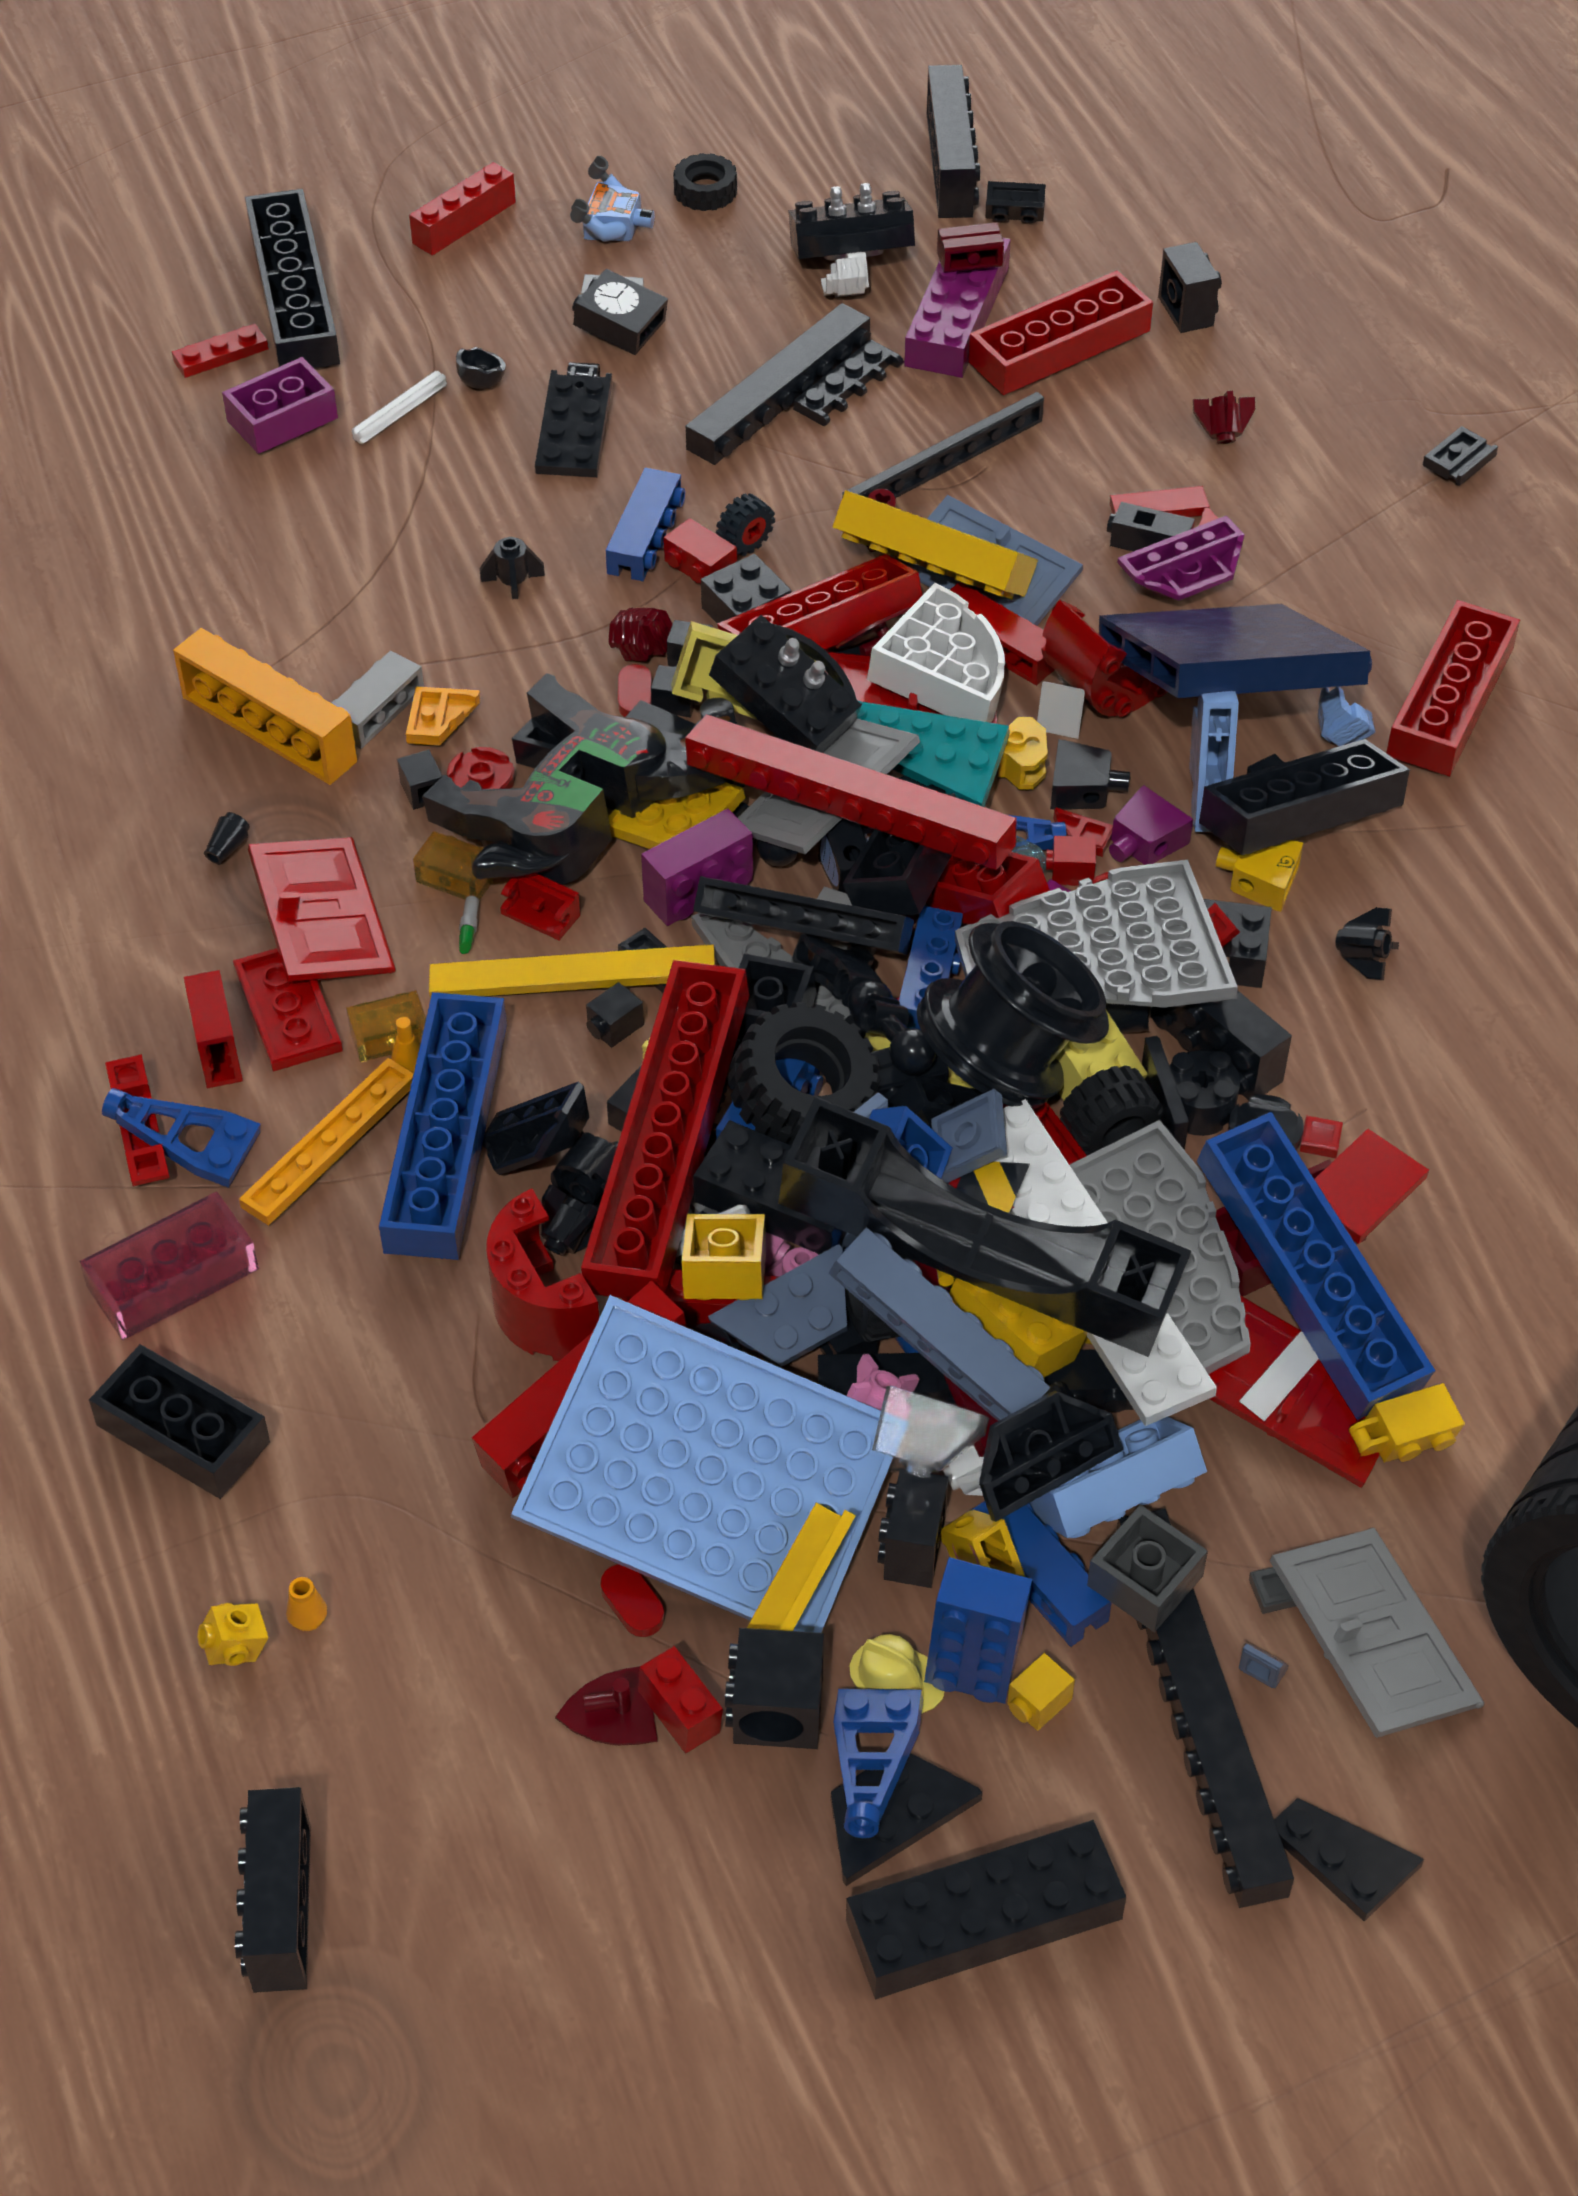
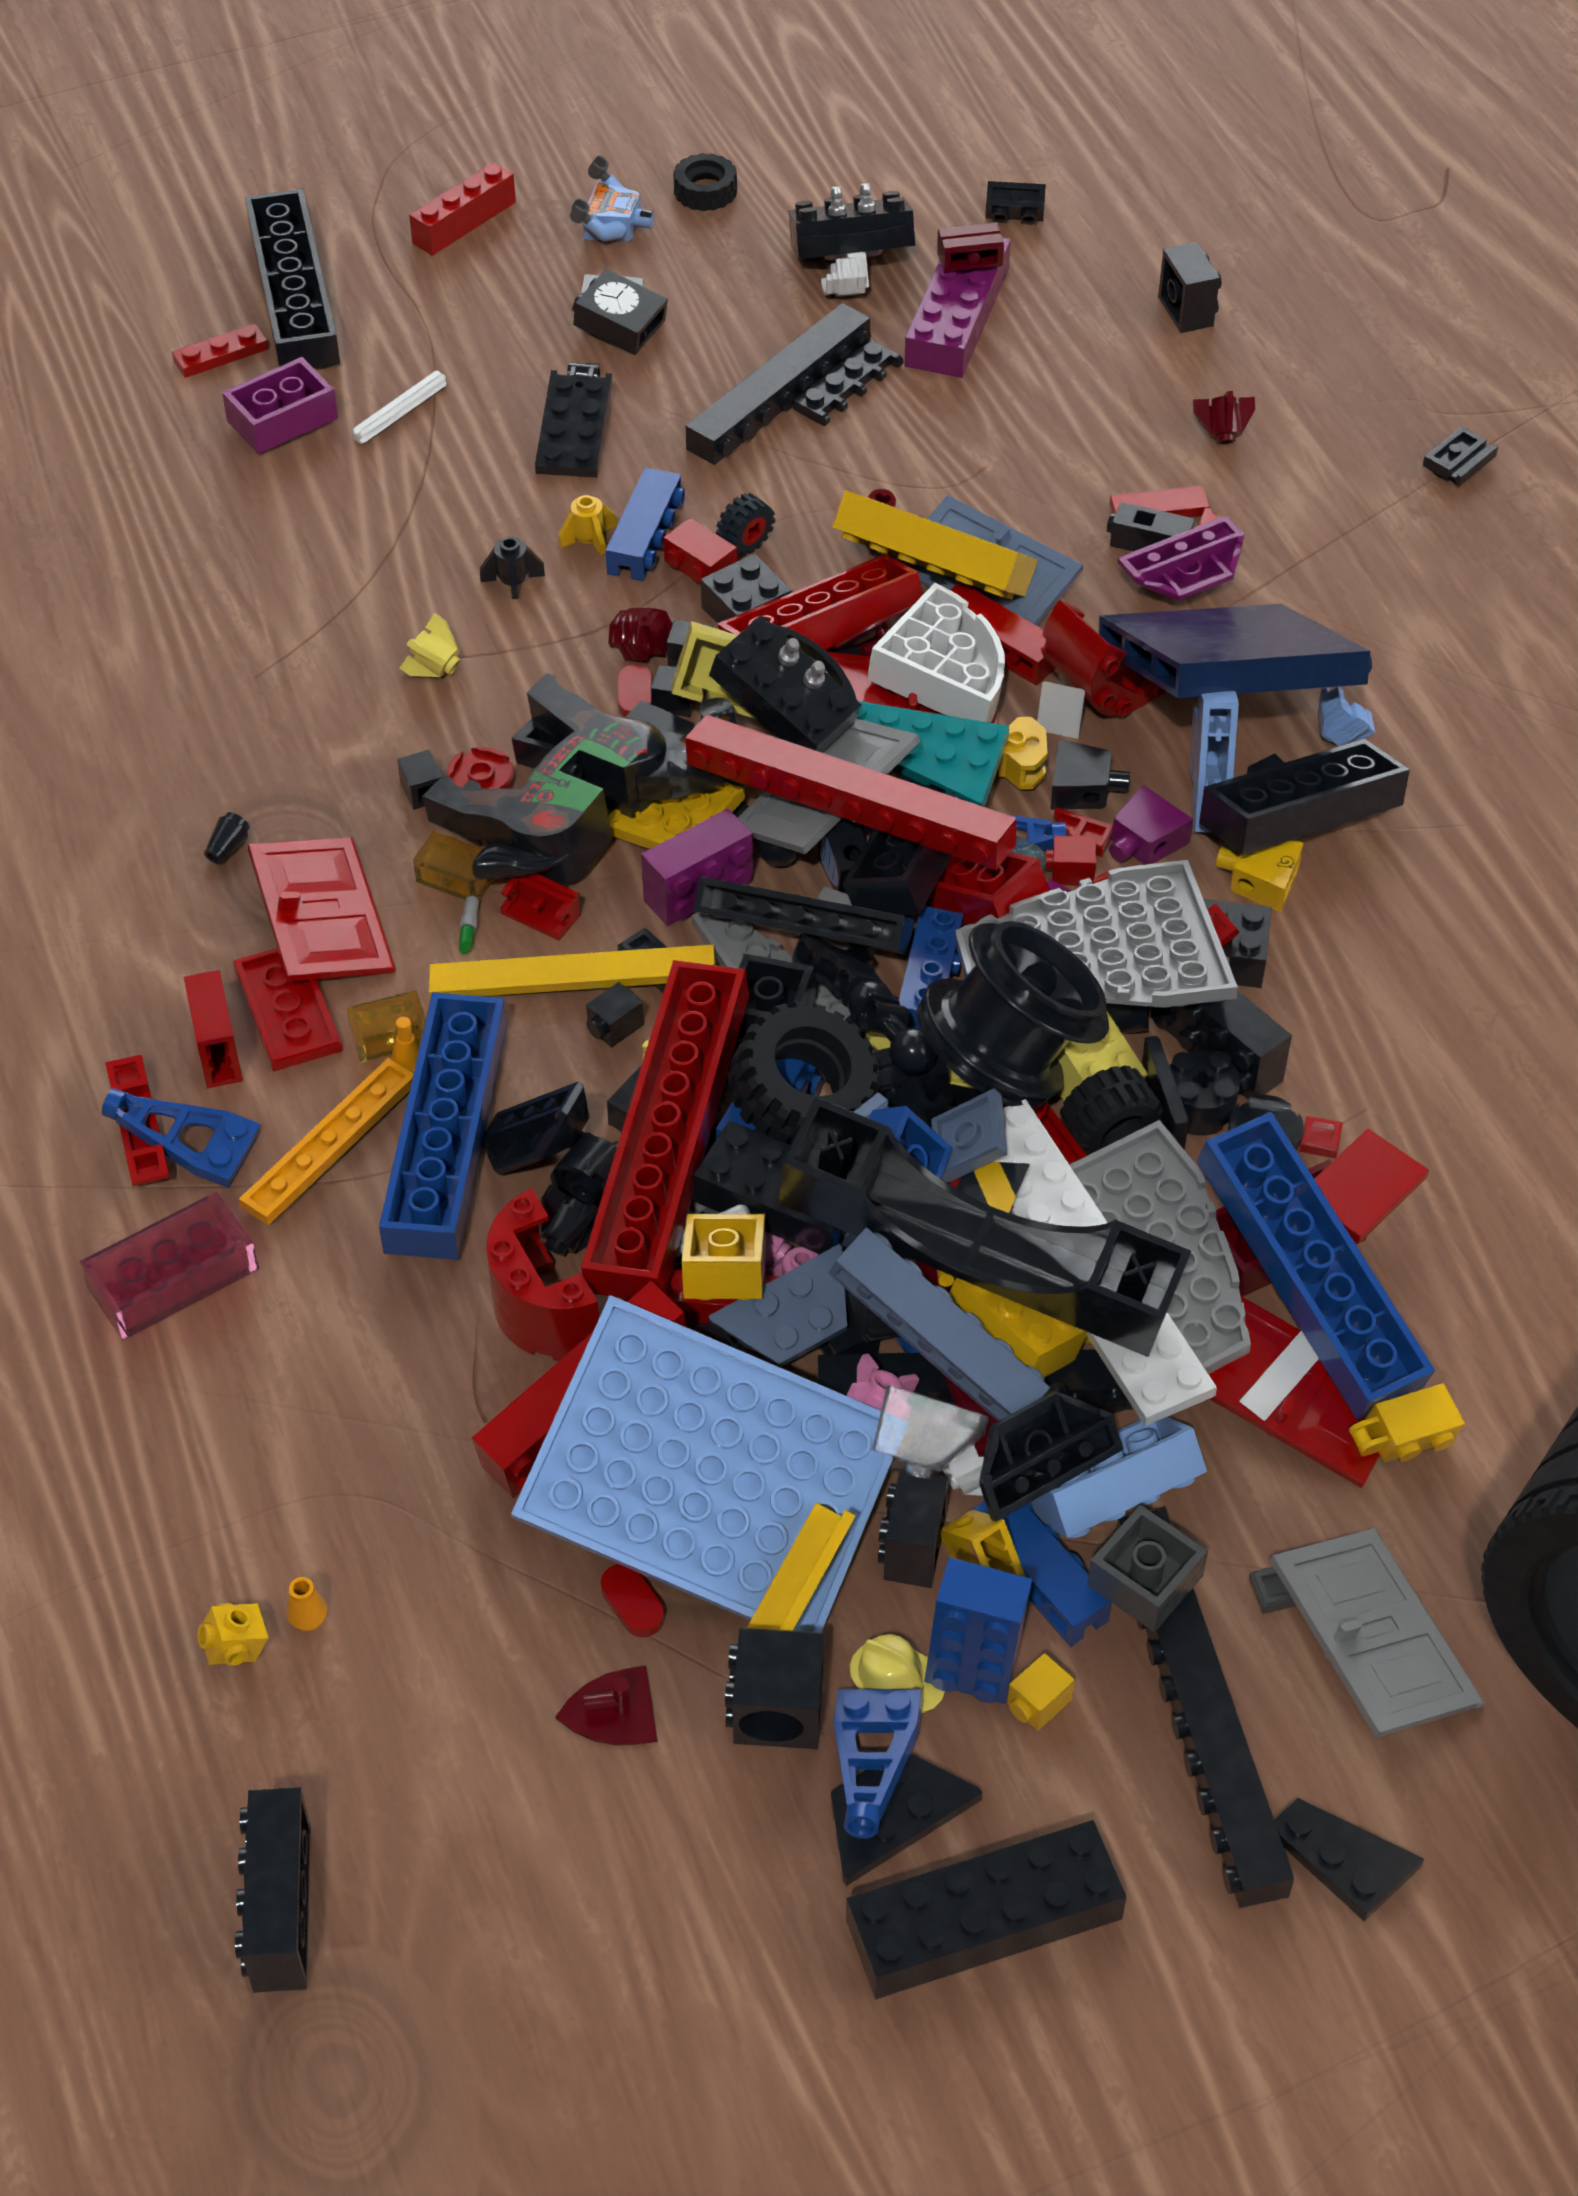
black brick [89,1344,270,1499] -> none
light orange brick [173,628,357,785] -> none
light grey brick [331,650,424,749] -> none
light orange wing [406,686,480,746] -> none
black helmet [456,347,506,389] -> none
red brick [638,1646,723,1754] -> none
black tile [842,392,1044,498] -> none
brick [926,65,980,218] -> none
red brick [968,270,1153,396] -> none
sand blue slope [1239,1643,1289,1689] -> none
black brick [1336,907,1399,980] -> none
red brick [1386,600,1520,777] -> none
none -> light yellow brick [399,613,461,677]
none -> yellow brick [558,495,618,555]

